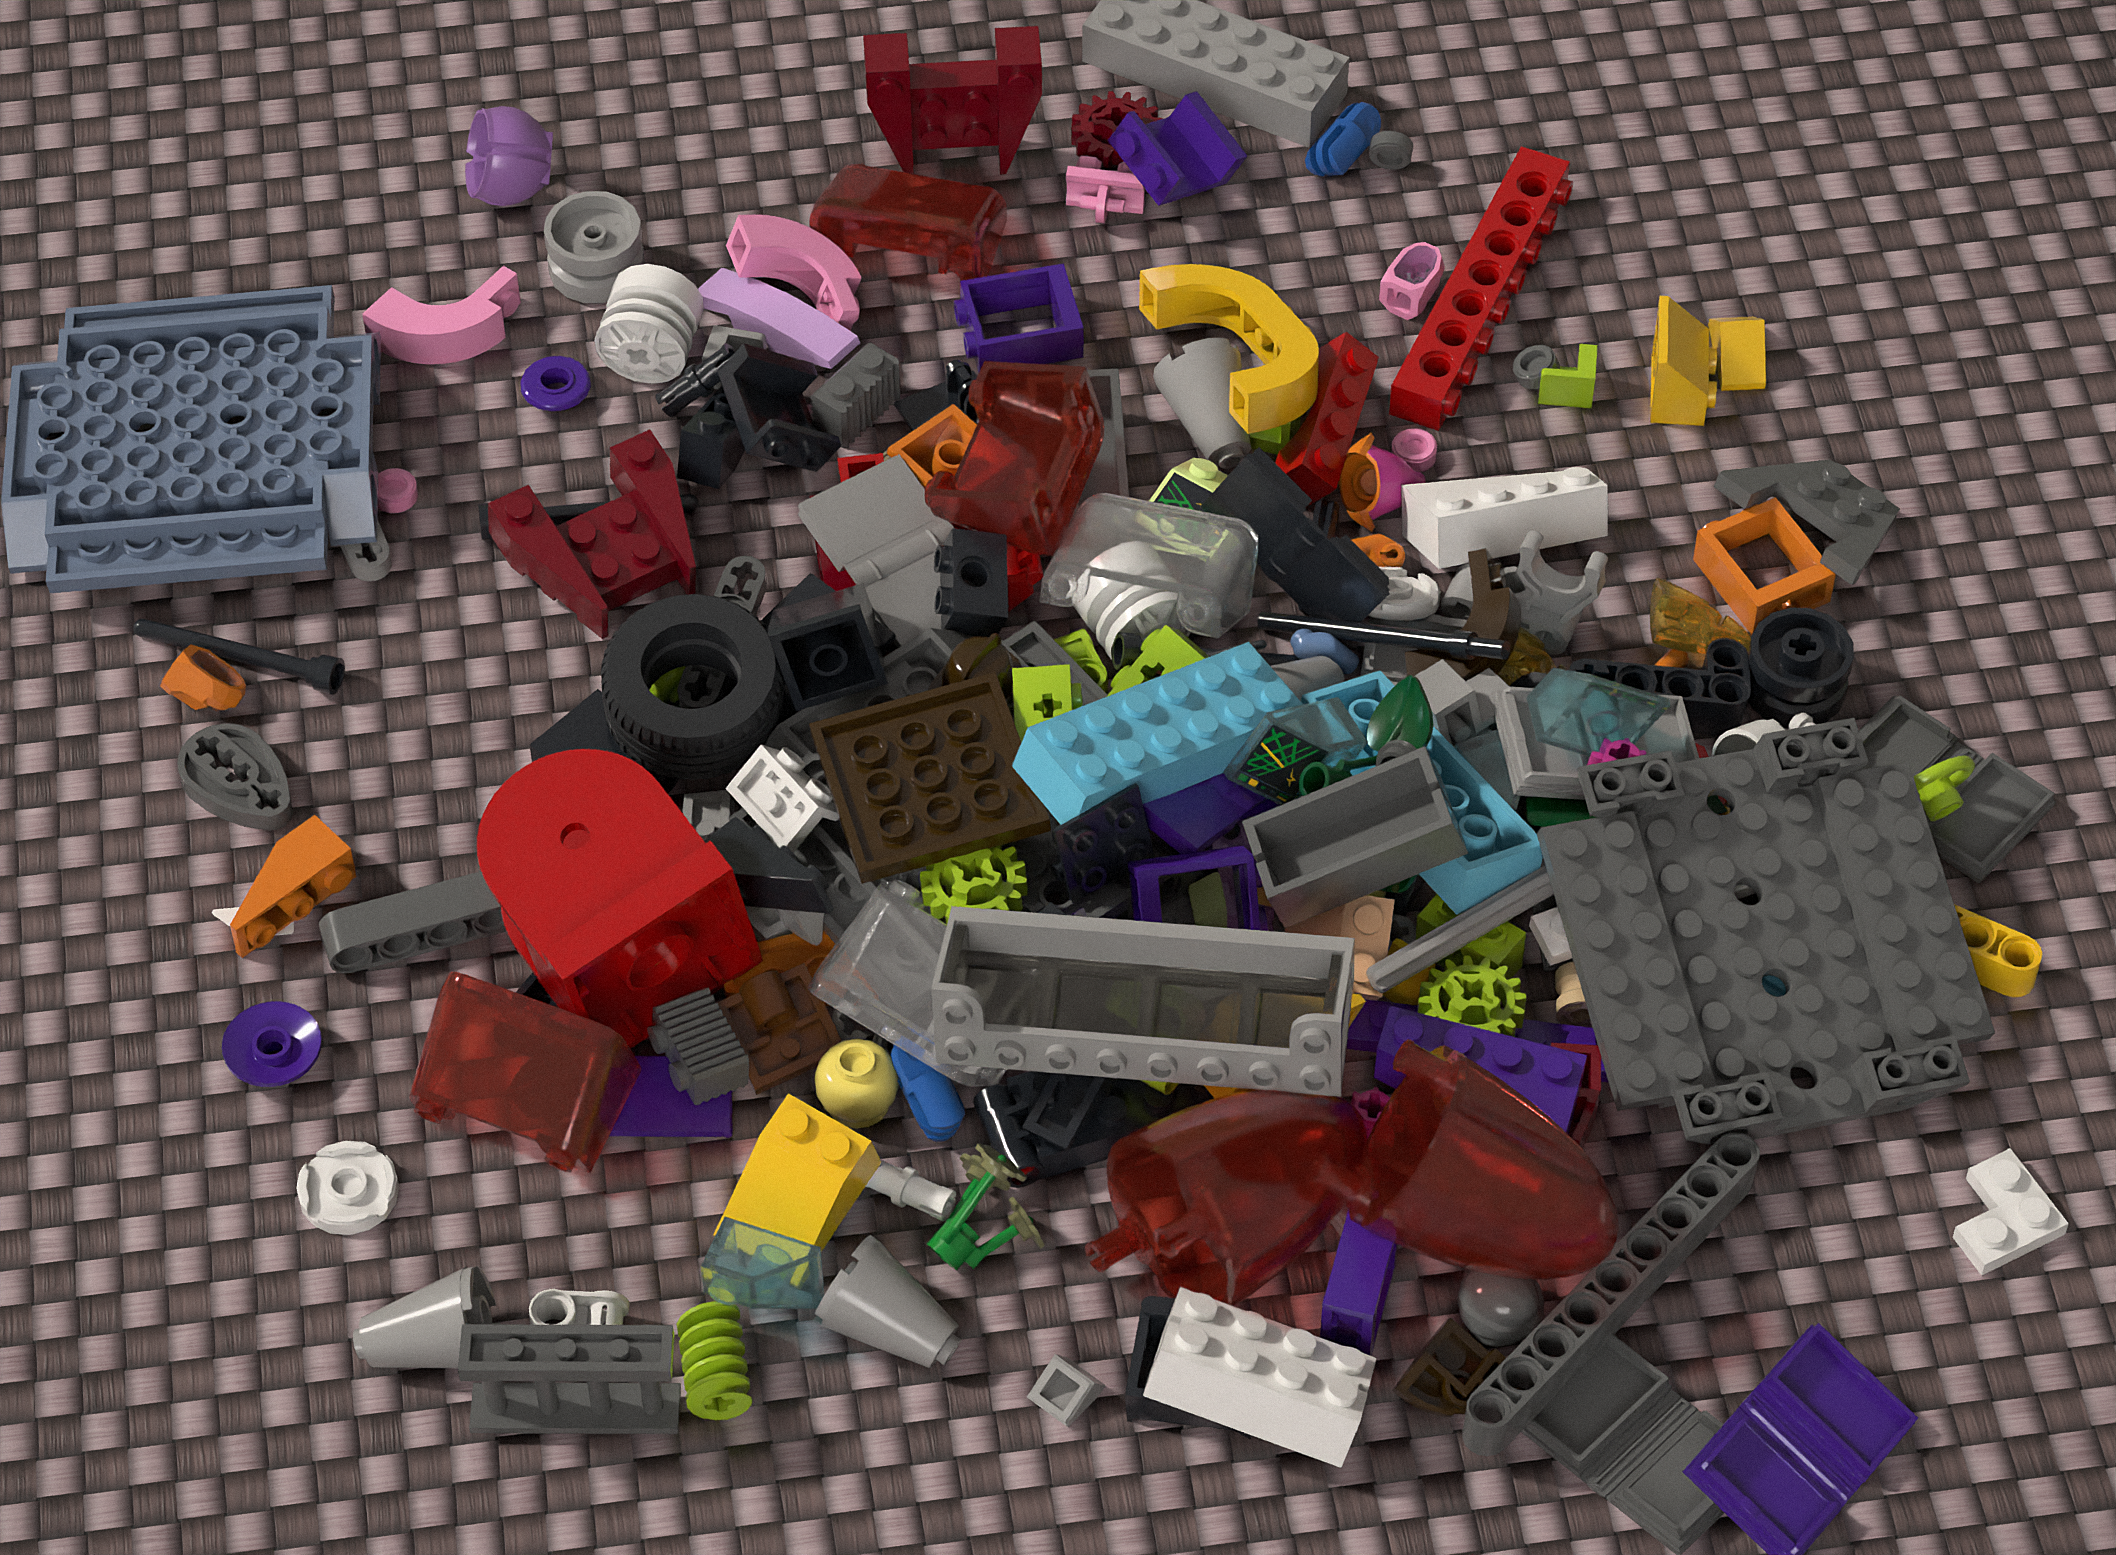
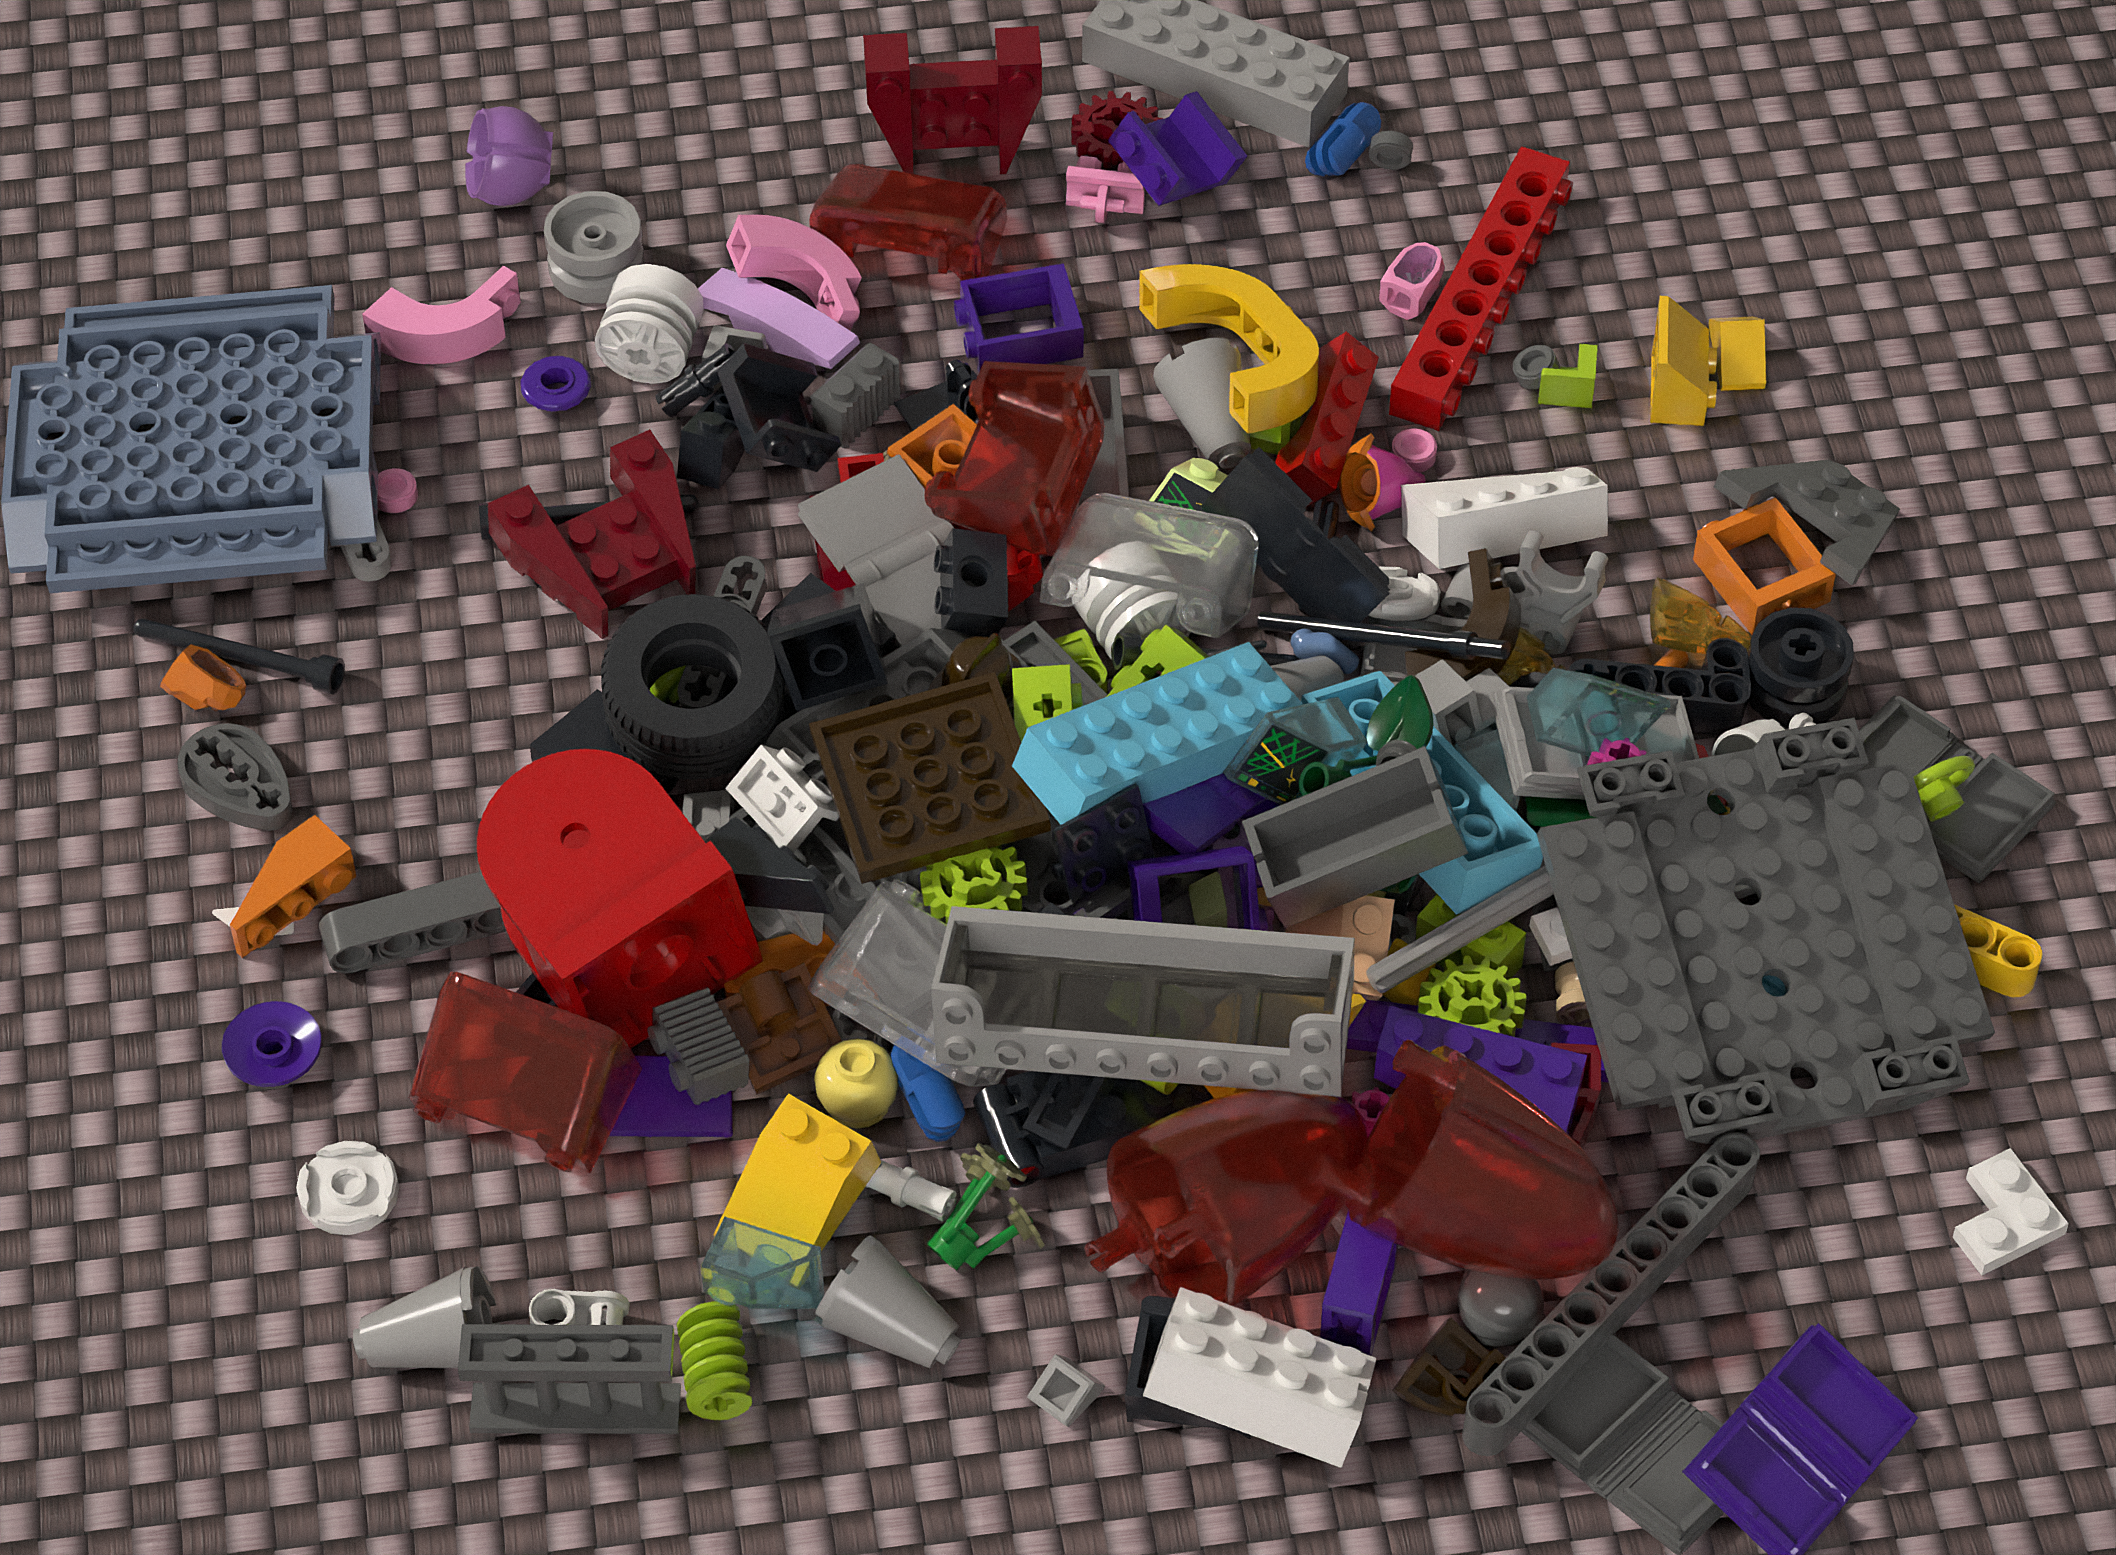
orange arm [1351,534,1405,567] -> none

